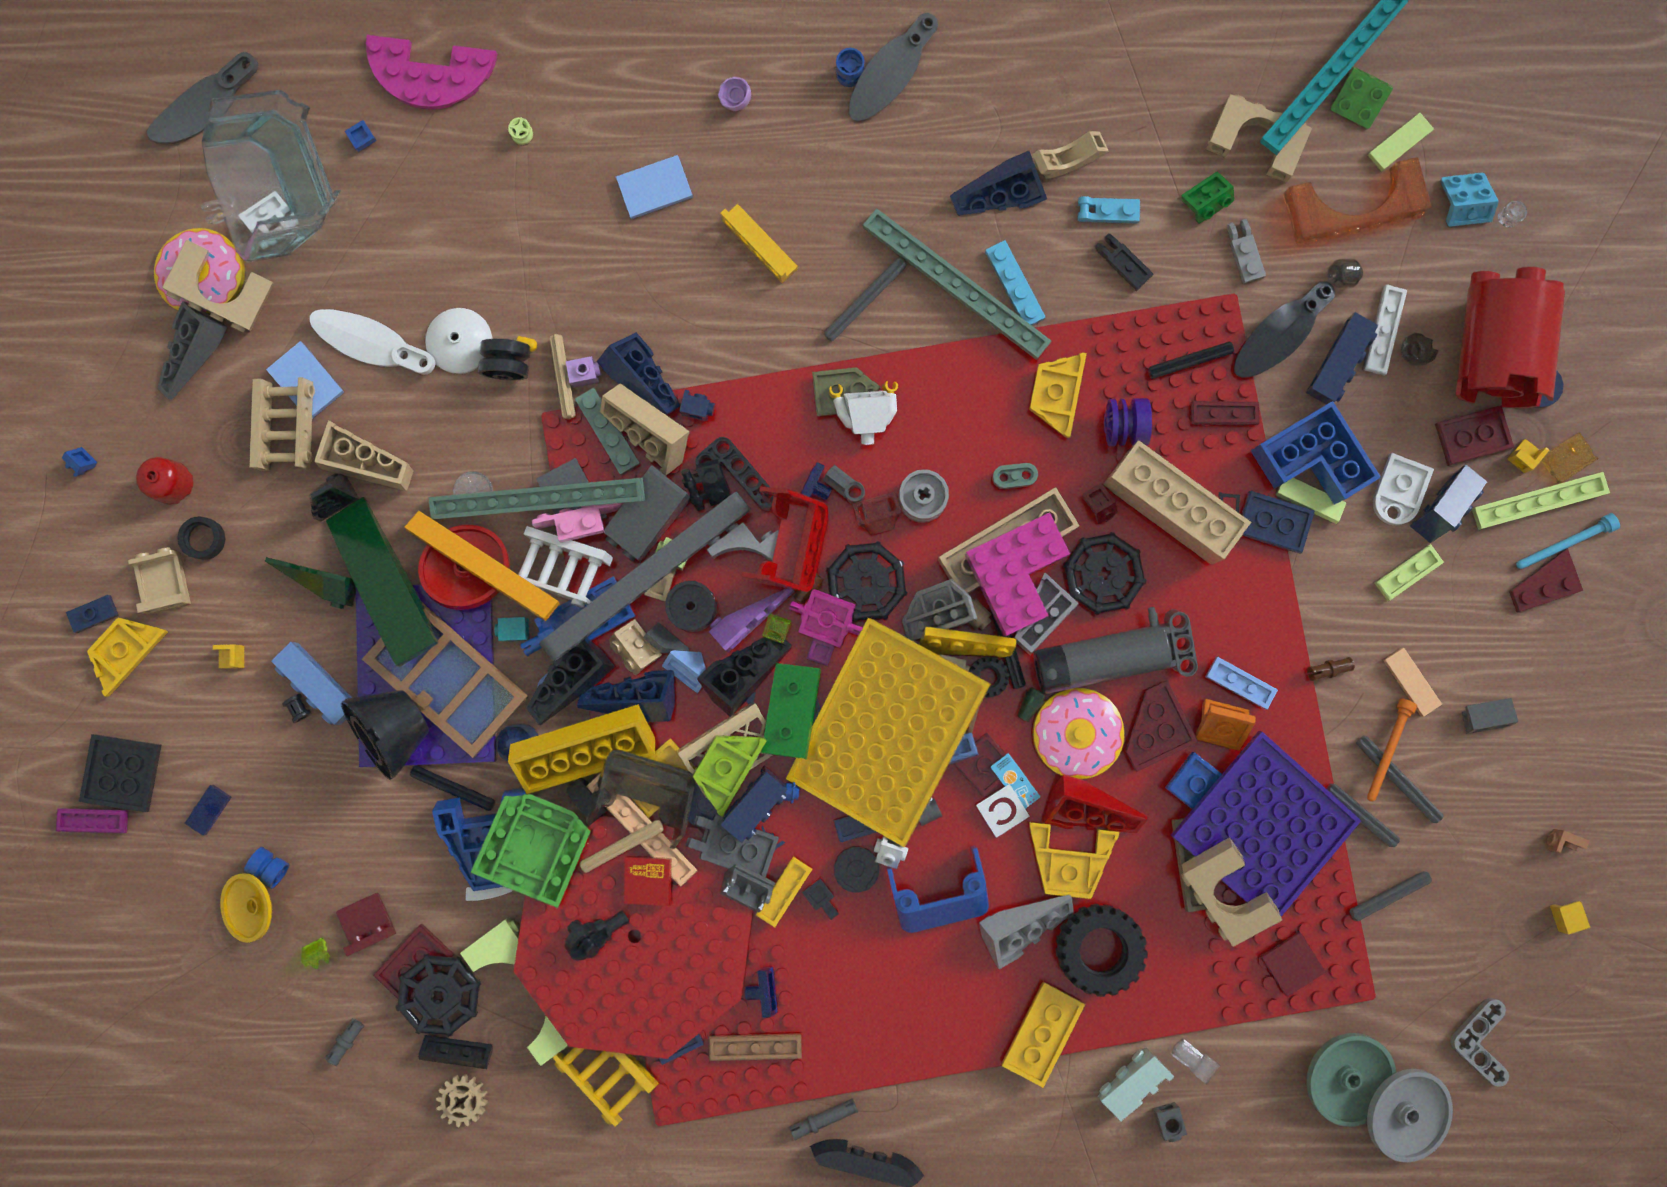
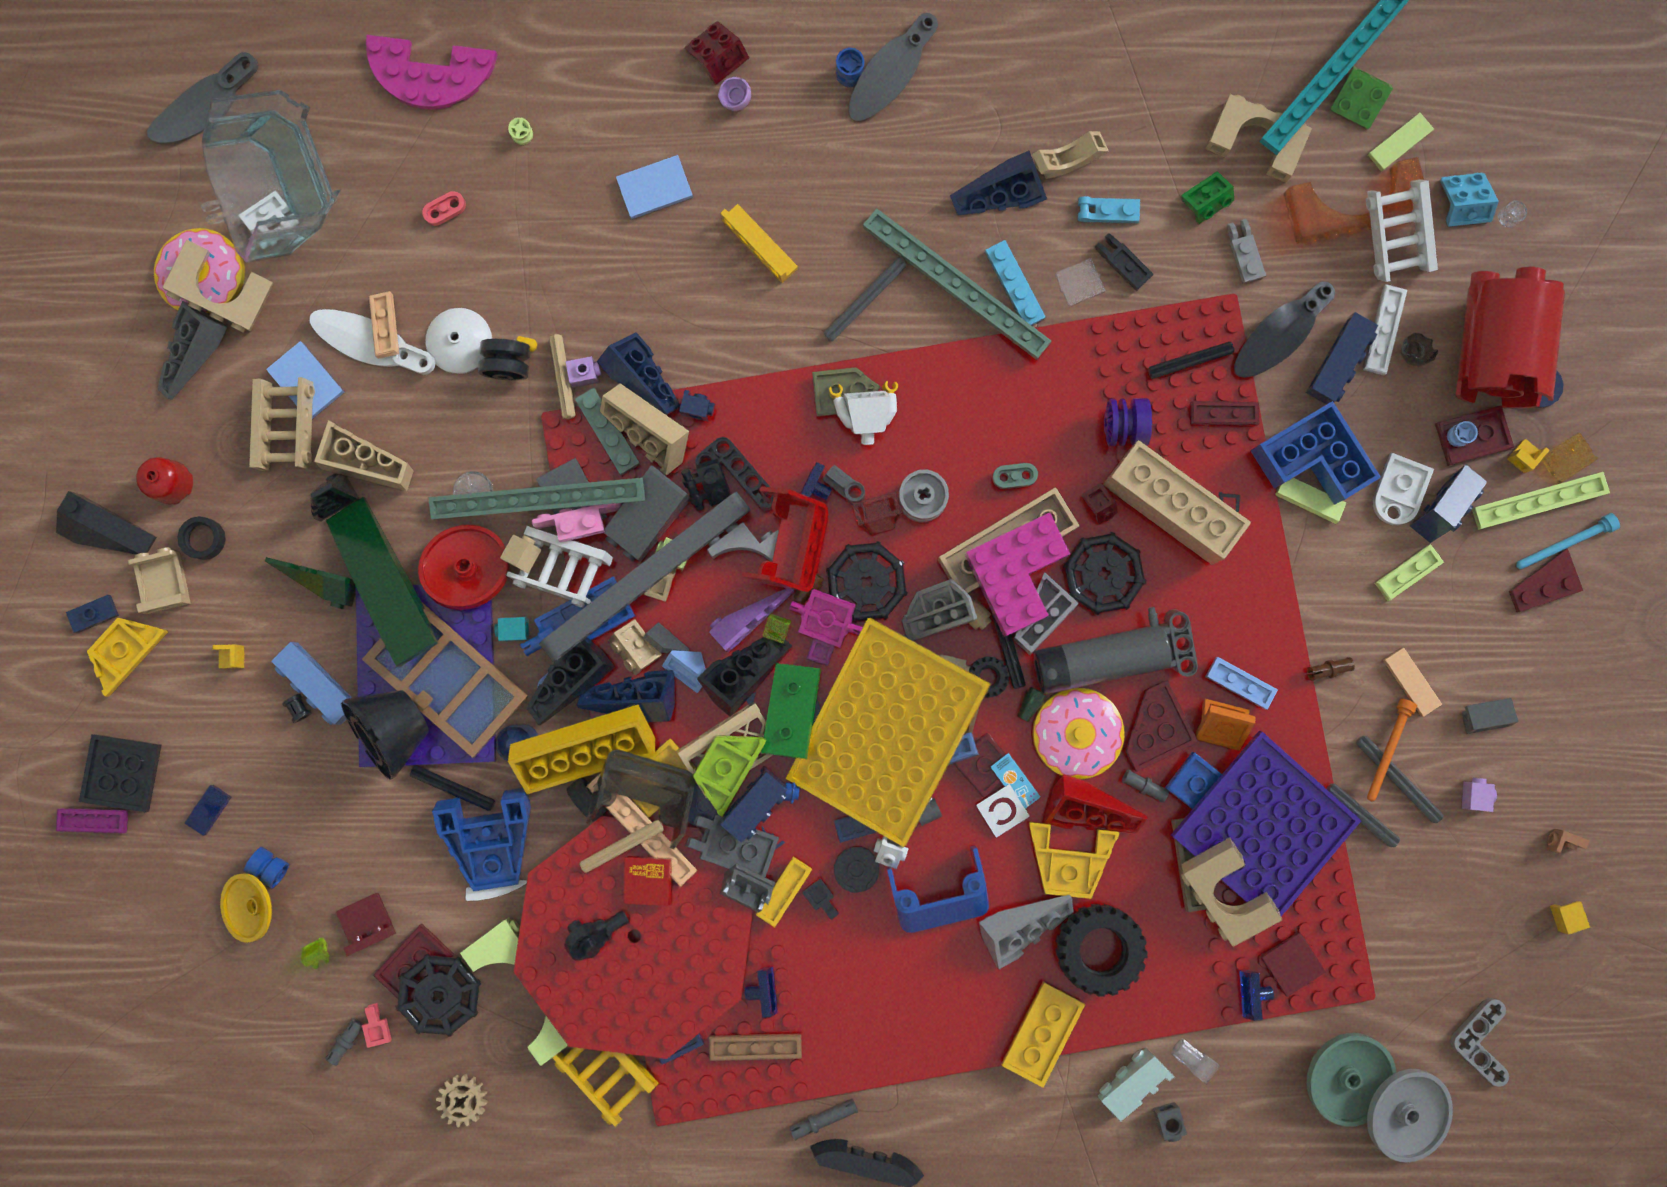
blue tile [62,447,97,477] -> none
blue plate [345,120,377,152] -> none
light orange tile [404,511,559,622] -> none
black plate [418,1035,493,1069] -> none
bright green wedge [471,794,590,908] -> none
black wheel [665,581,717,632] -> none
yellow wing [919,627,1016,657] -> none
yellow wing [1029,353,1087,438] -> none
dark blue tile [1242,491,1315,554] -> none
clear smoke head [1327,259,1363,288] -> none
dark grey axle [1350,871,1432,921] -> none
none -> black wedge [56,491,157,555]
none -> coral plate [362,1003,392,1048]
none -> light nougat tile [369,291,399,359]
none -> coral plate [422,191,466,226]
none -> tan brick [500,534,541,573]
none -> dark red bracket [685,21,750,85]
none -> clear piece [1055,258,1105,307]
none -> dark grey pin [1122,769,1169,803]
none -> clear blue tile [1240,970,1274,1021]
none -> white fence [1366,179,1438,282]
none -> light blue wheel [1447,421,1478,447]
none -> lavender brick [1462,778,1497,812]

